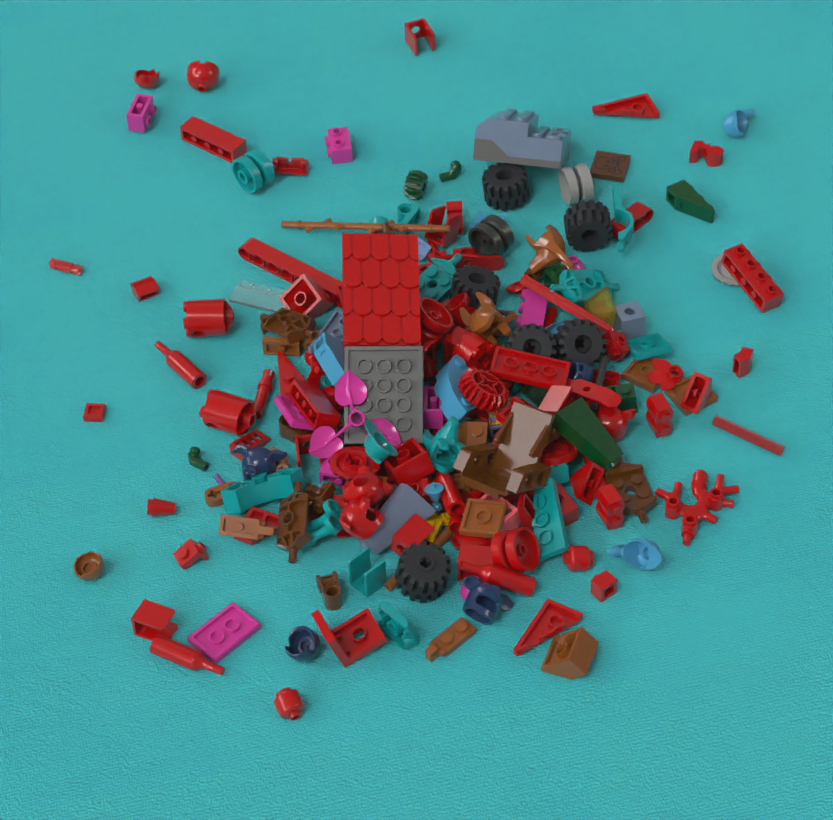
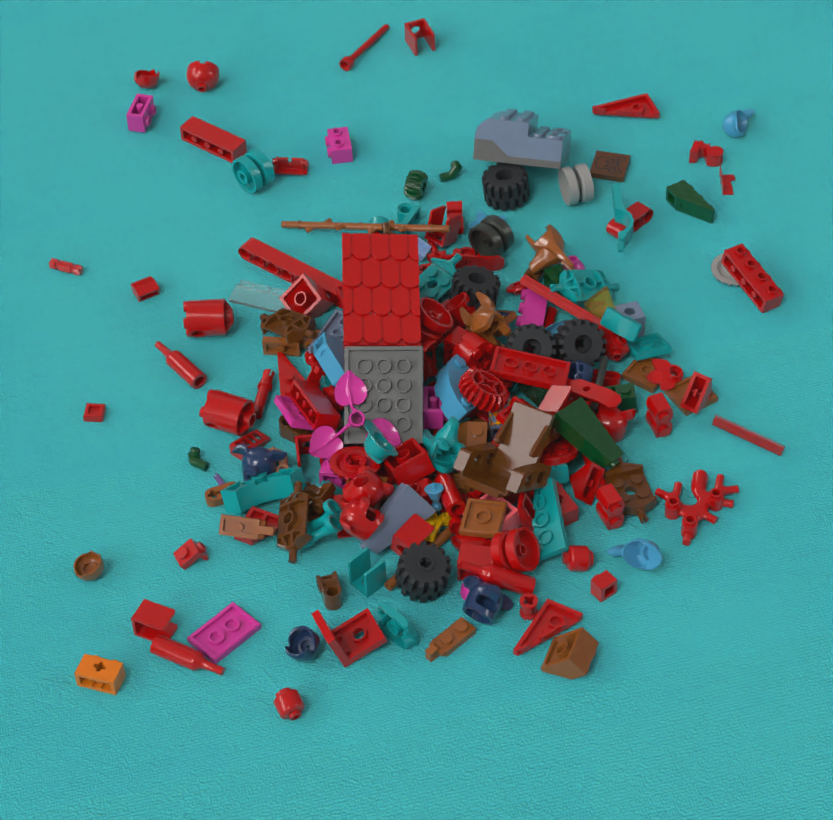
red cone [147,497,176,517] -> none
black wheel [563,199,613,252] -> none
red piece [732,347,754,379] -> none
none -> orange brick [74,654,126,695]
none -> red piece [339,24,389,71]
none -> red bush [519,593,538,620]
none -> teal slope [600,307,643,342]
none -> red piece [719,166,735,195]

